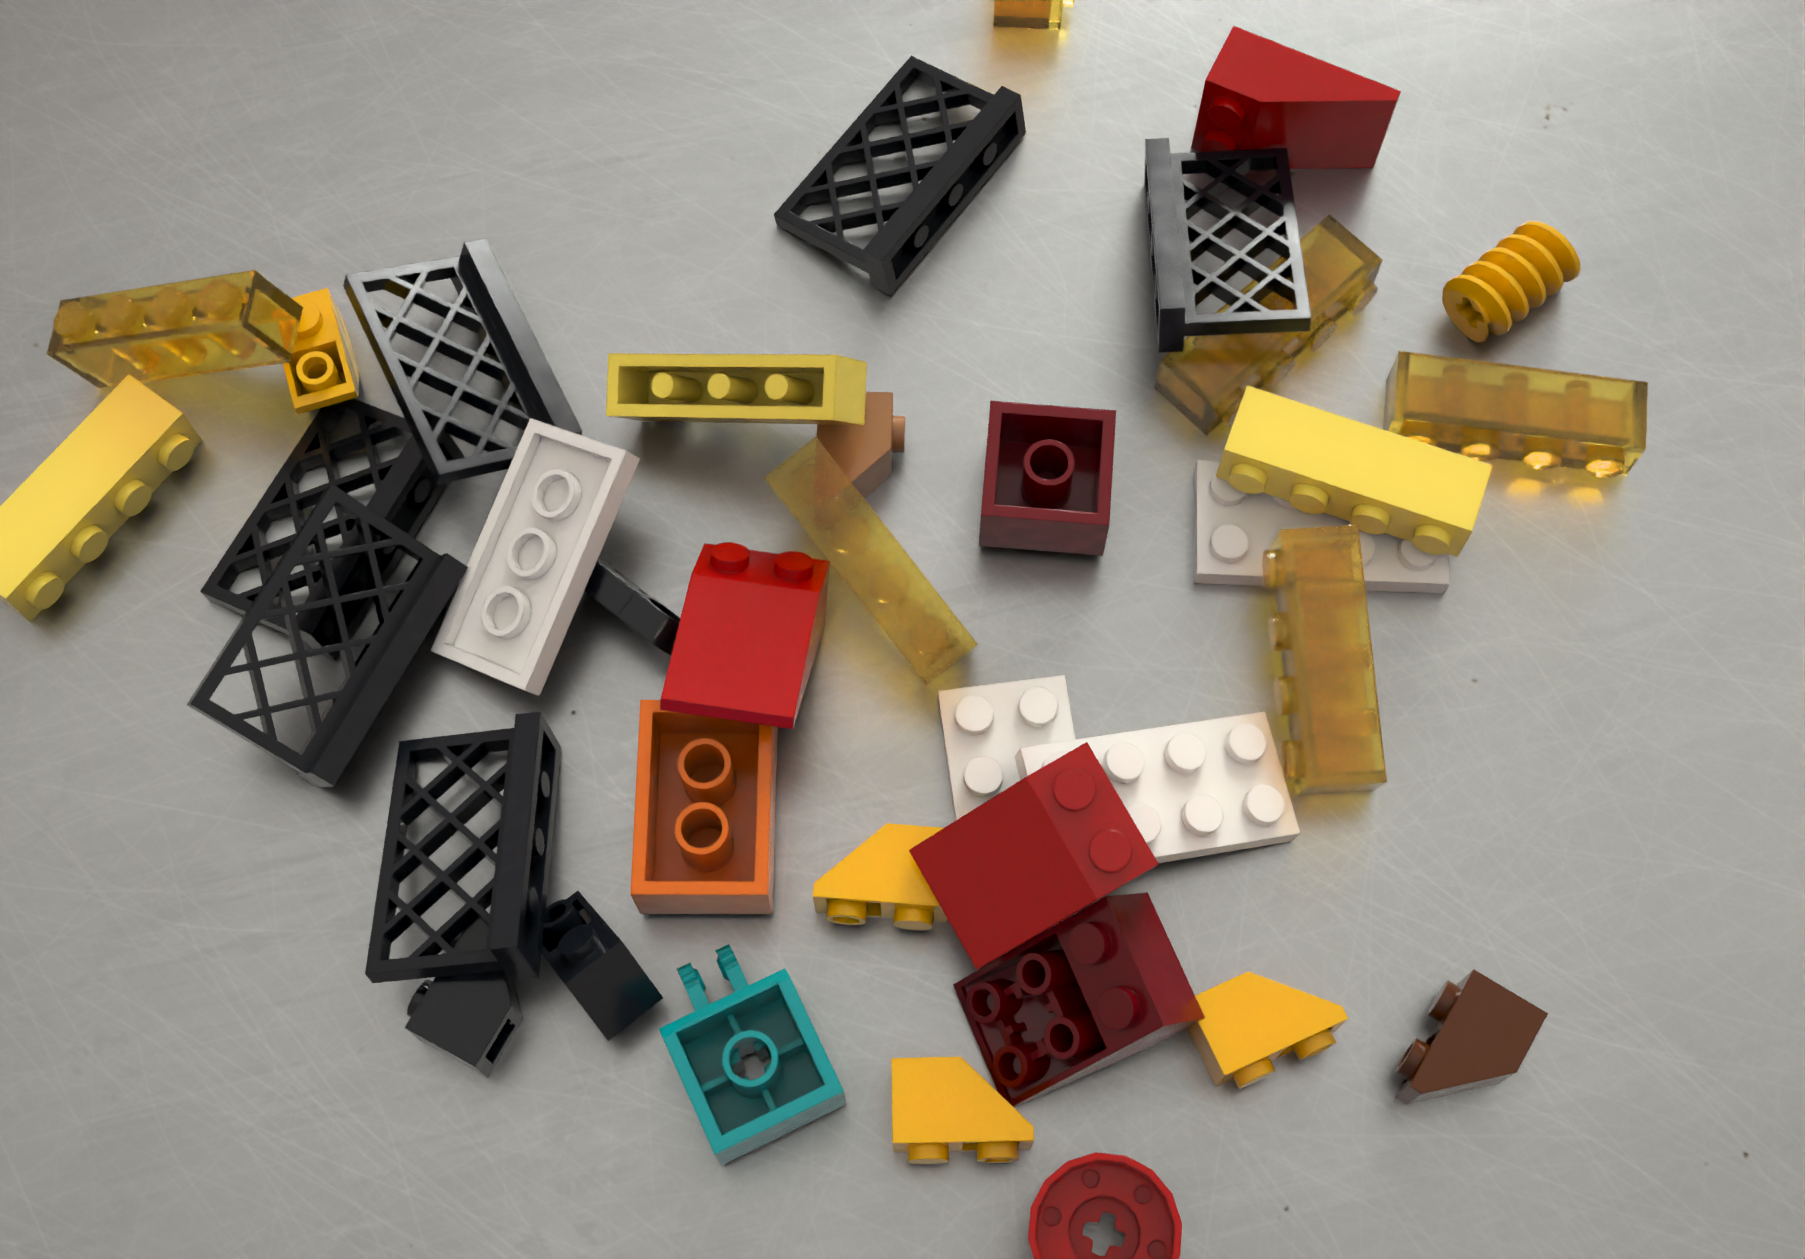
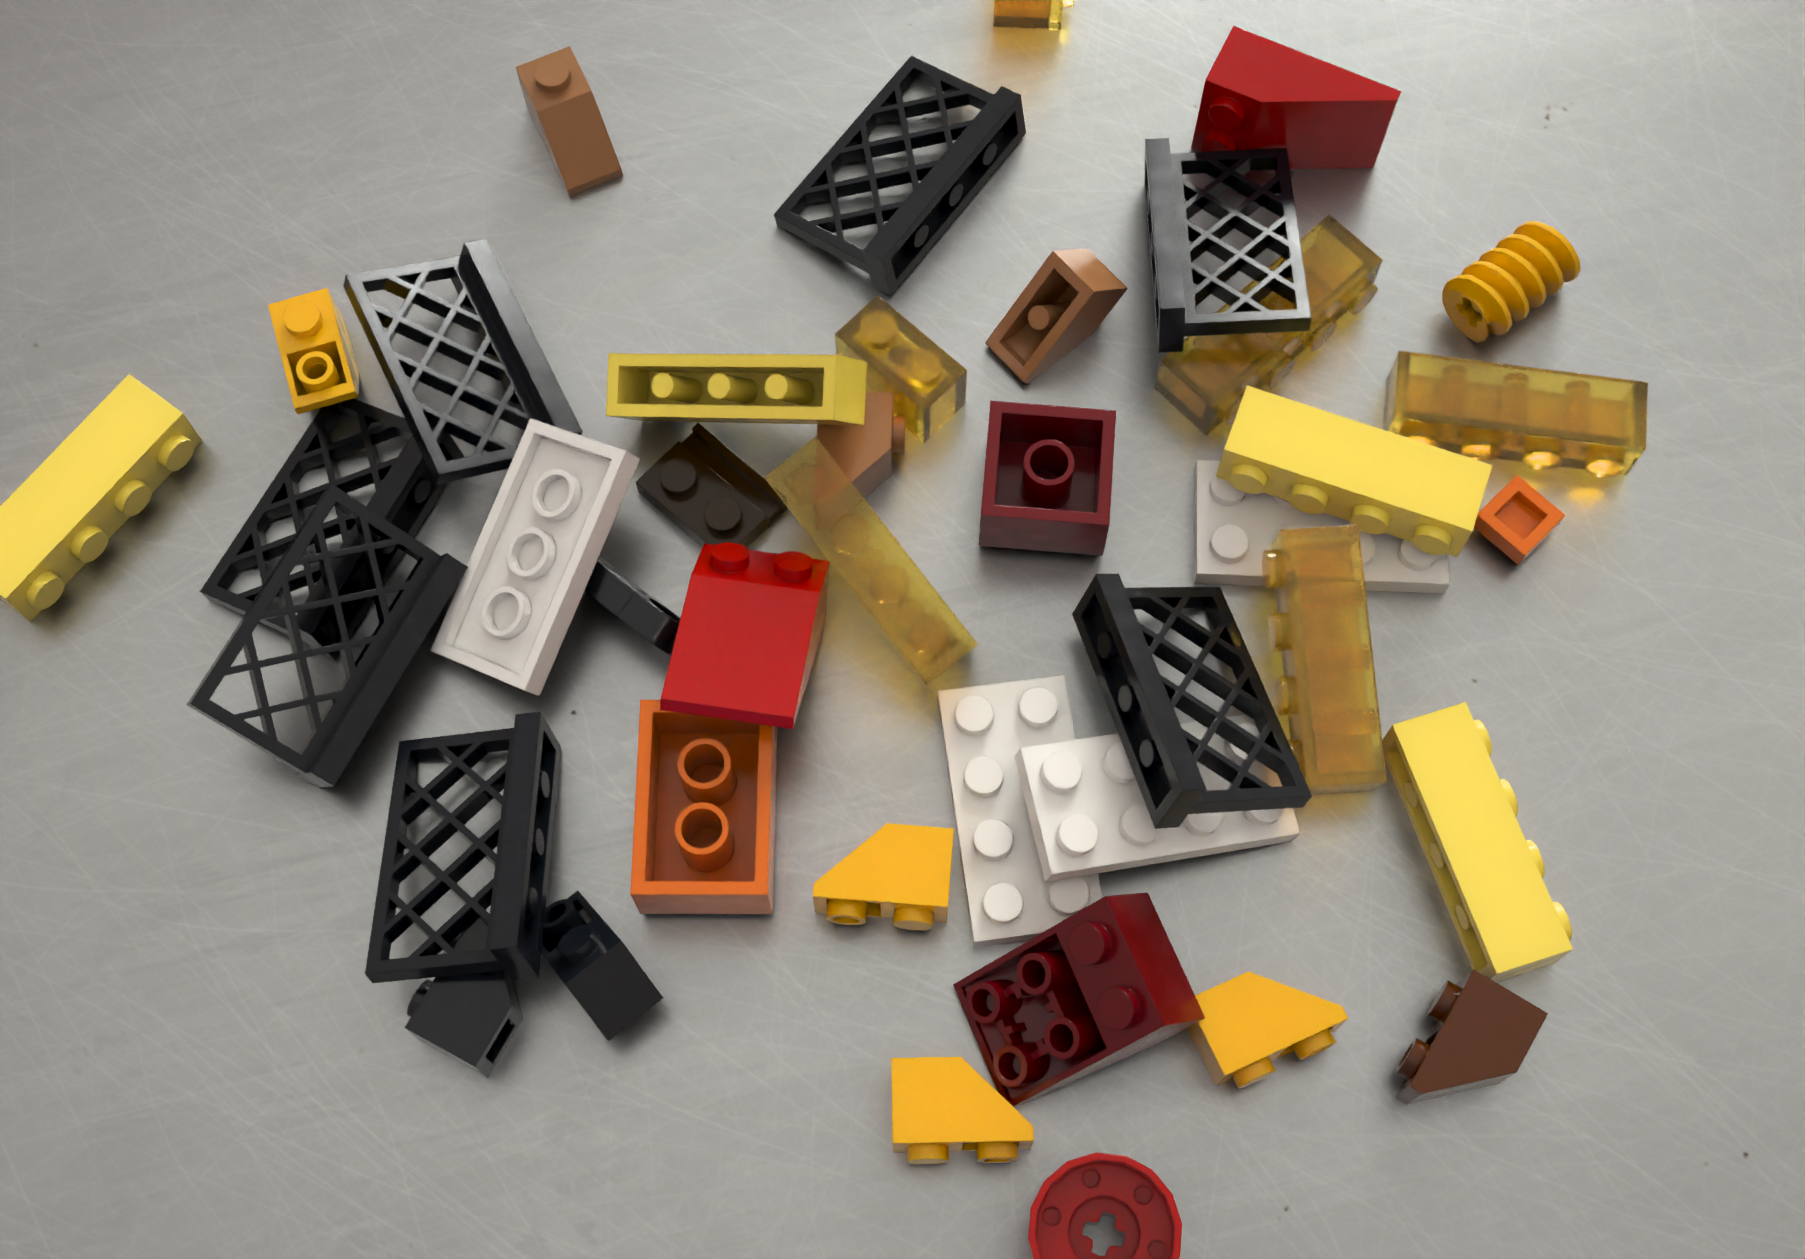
clear yellow brick [46,270,303,388] -> none
teal hinge [659,944,846,1166] -> none
red slope [909,742,1159,970] -> none
none -> medium nougat slope [515,46,623,197]
none -> dark brown plate [636,423,788,548]
none -> clear yellow brick [835,295,967,443]
none -> medium nougat slope [985,248,1128,383]
none -> black fence [1072,574,1312,829]
none -> light yellow brick [1379,702,1573,982]
none -> orange plate [1474,475,1565,565]

